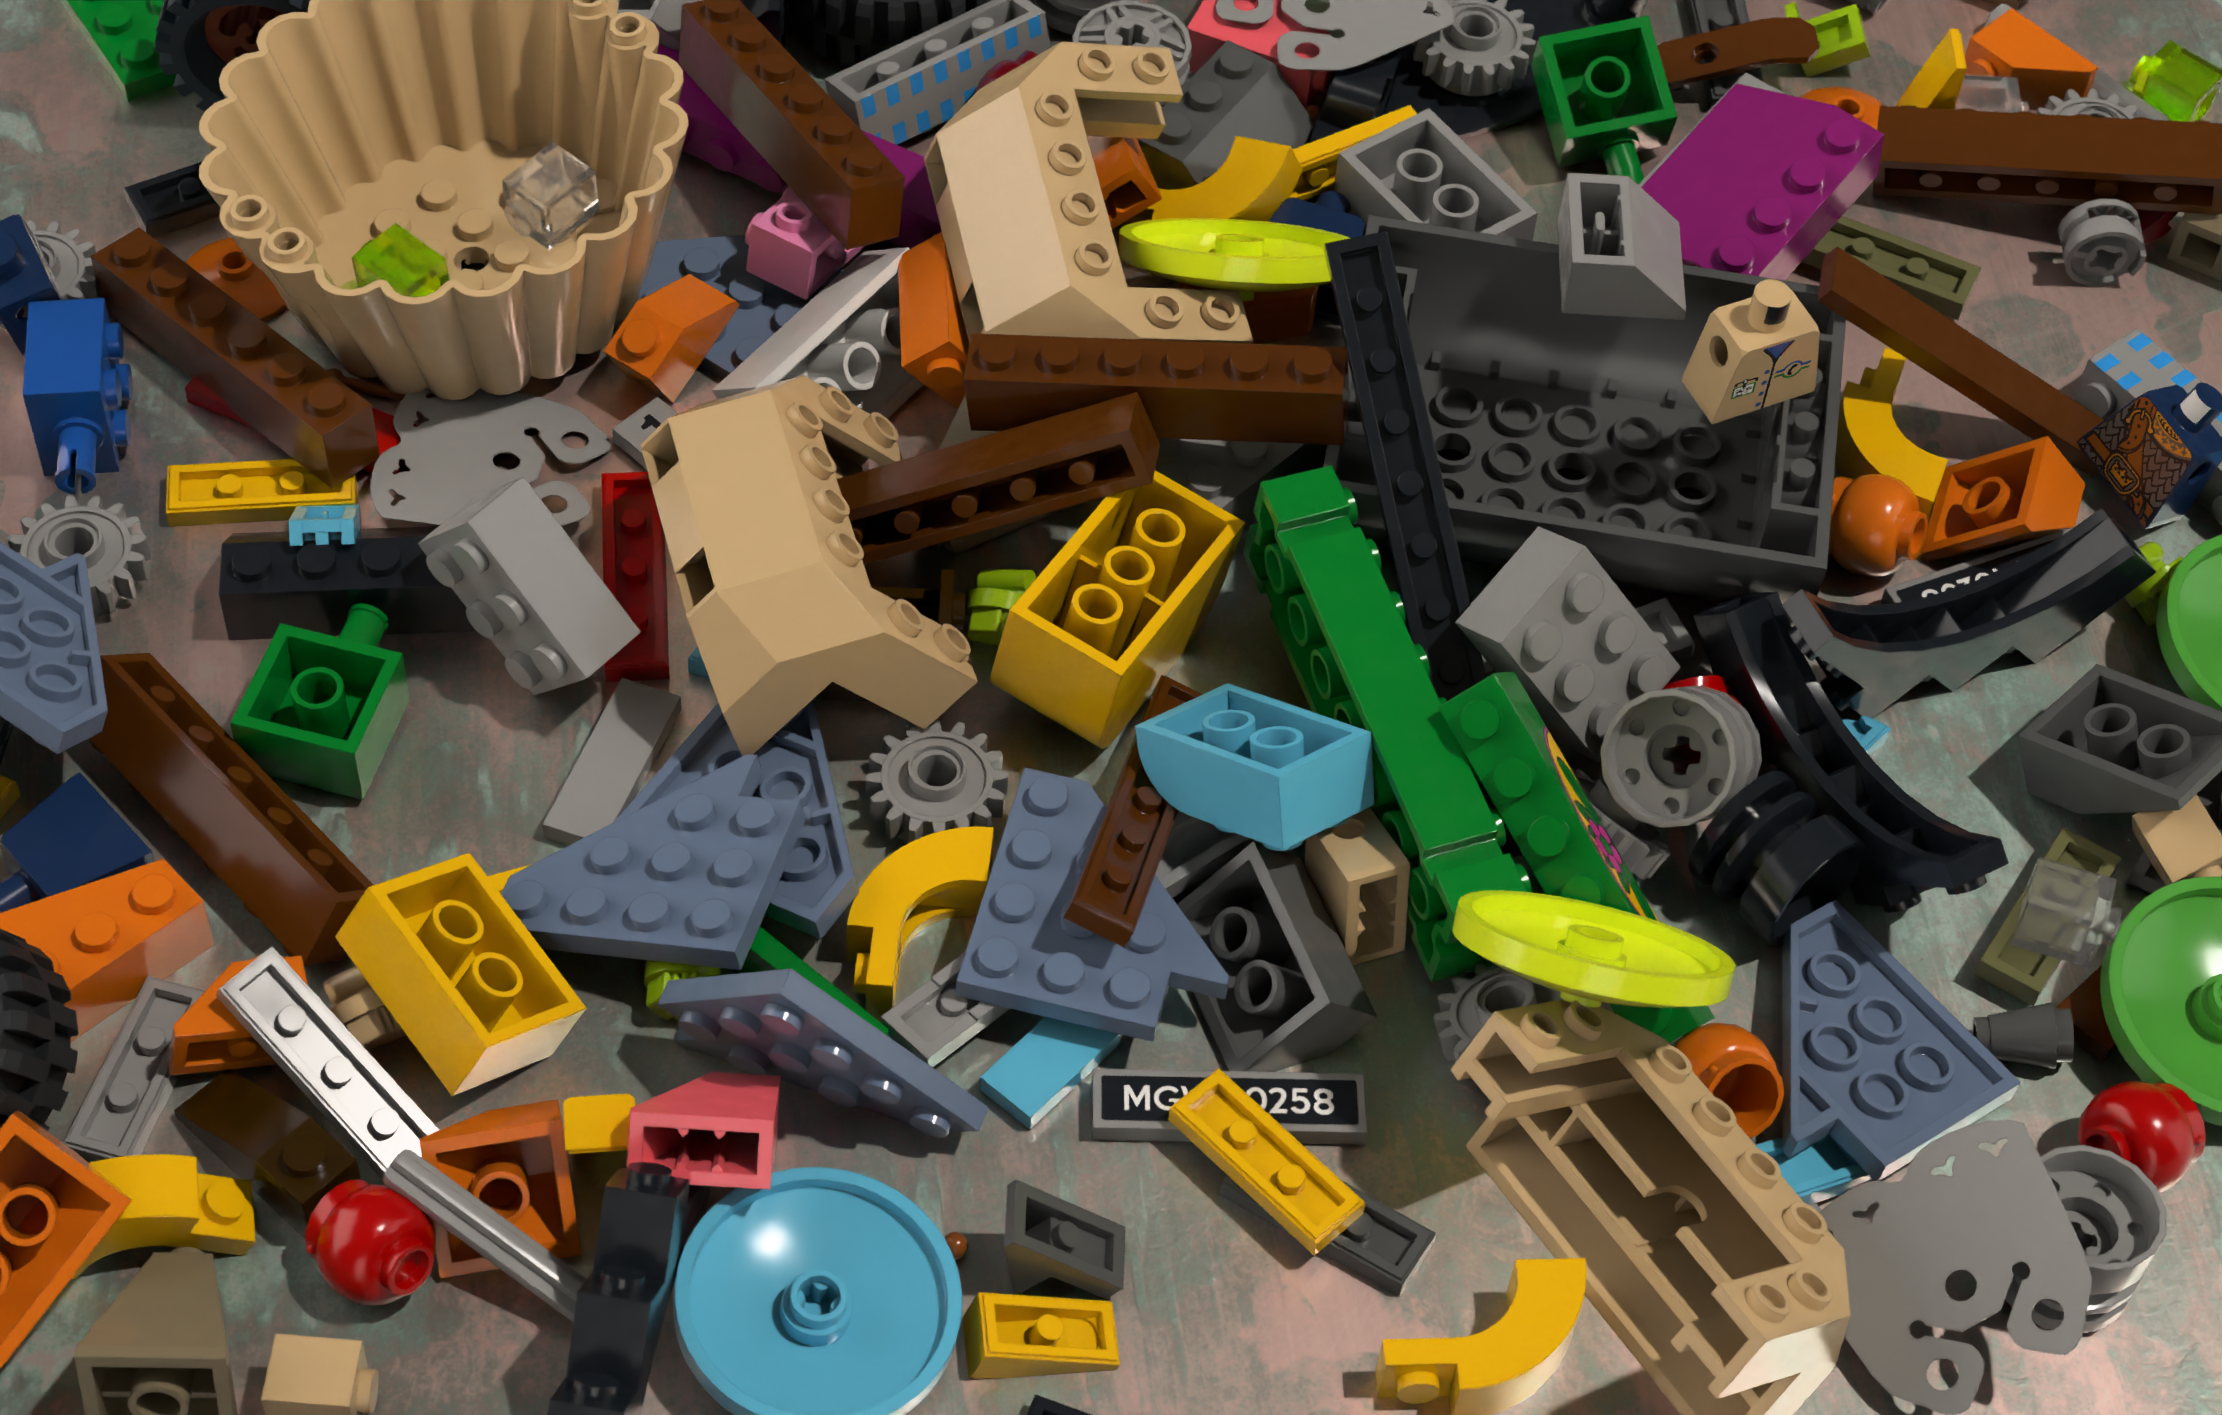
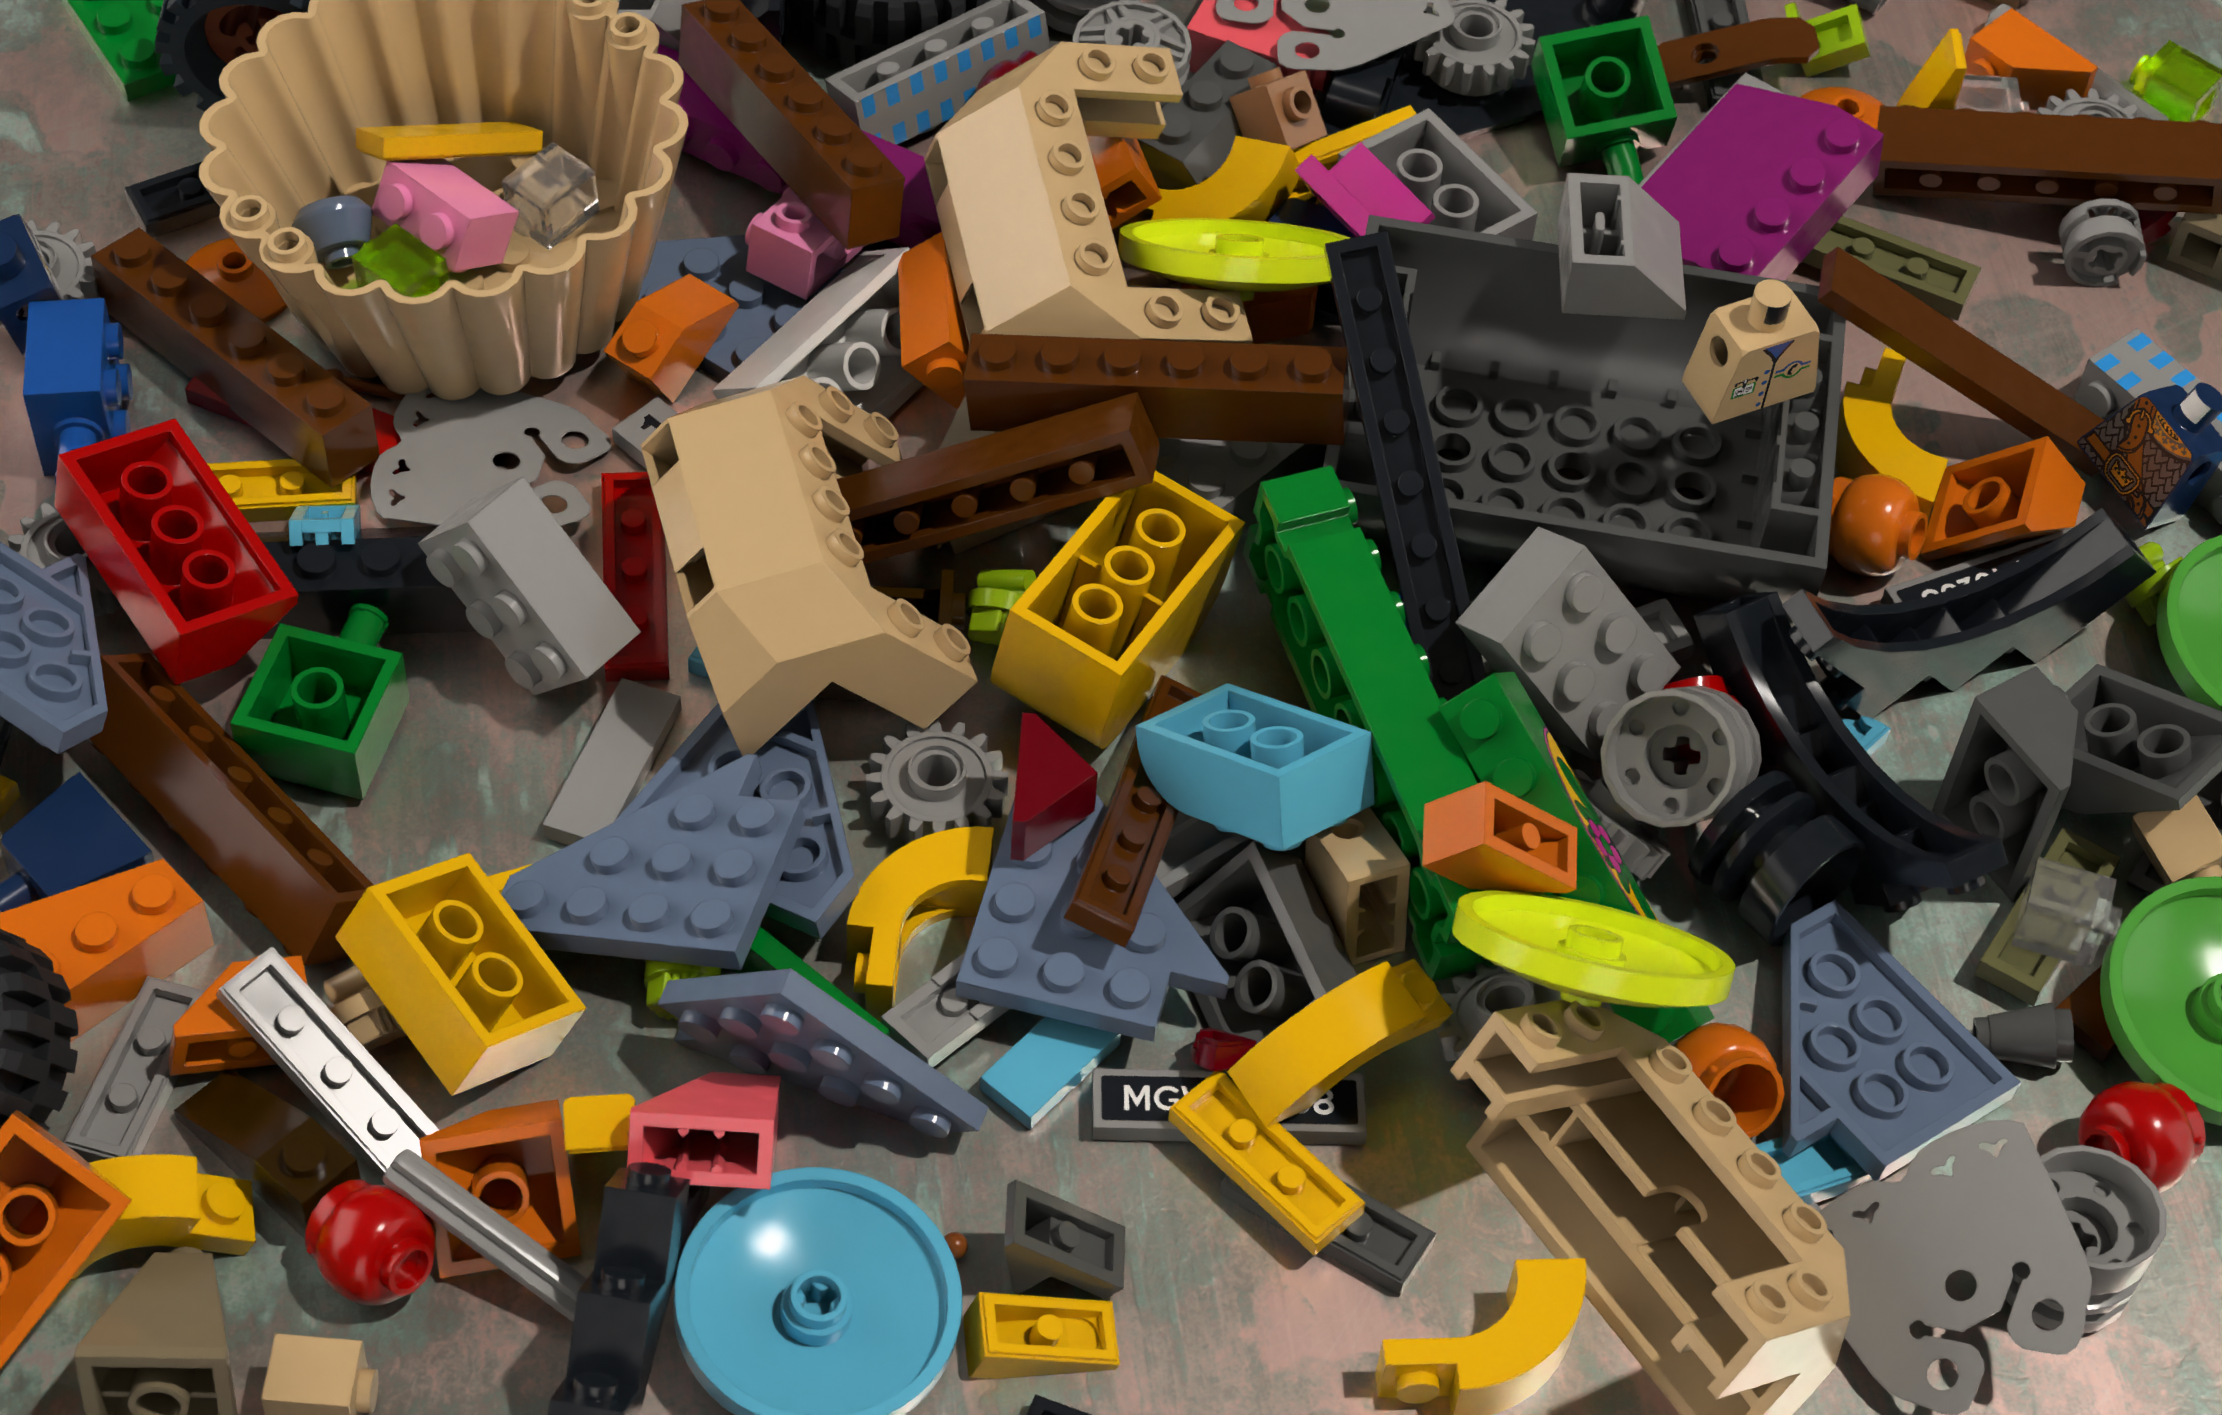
none -> red slope [55,419,299,685]
none -> sand blue cone [291,195,373,269]
none -> yellow tile [355,121,543,161]
none -> bright pink brick [372,158,519,273]
none -> dark red slope [1010,713,1098,861]
none -> dark red tile [1190,1028,1257,1071]
none -> yellow arch [1227,958,1454,1127]
none -> medium nougat brick [1229,67,1328,149]
none -> dark pink panel [1295,142,1436,237]
none -> orange slope [1422,781,1577,893]
none -> dark grey slope [1932,666,2078,903]

